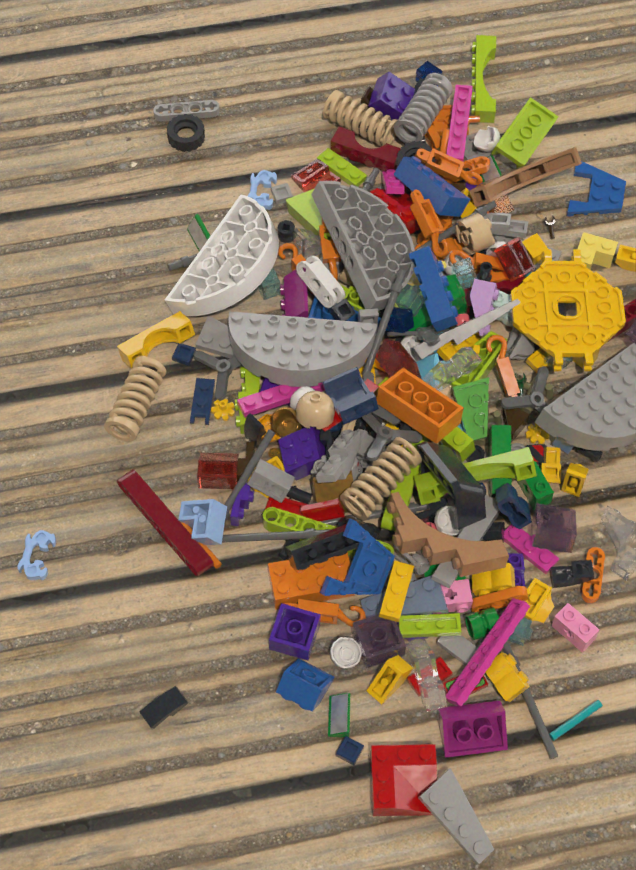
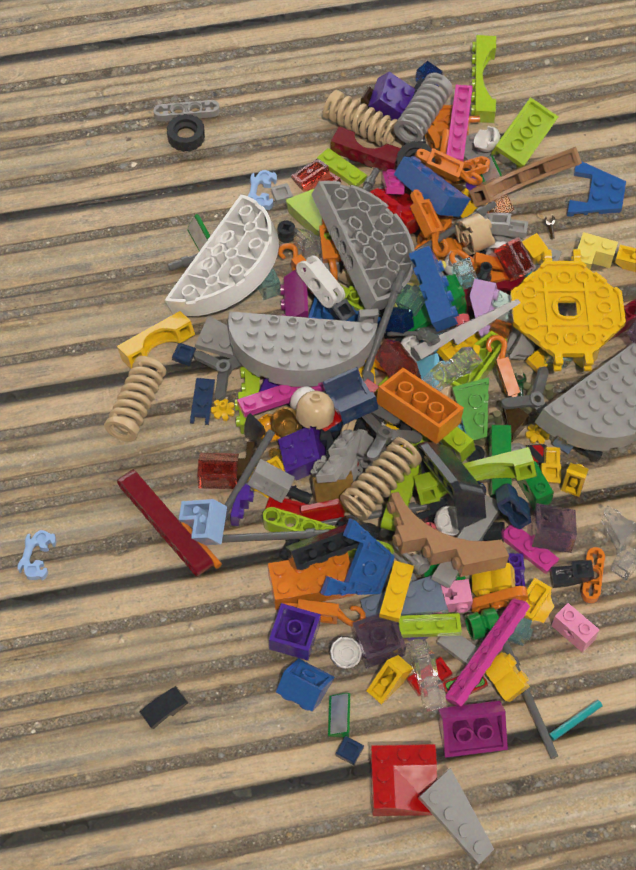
none -> clear orange bracket [489,319,512,339]

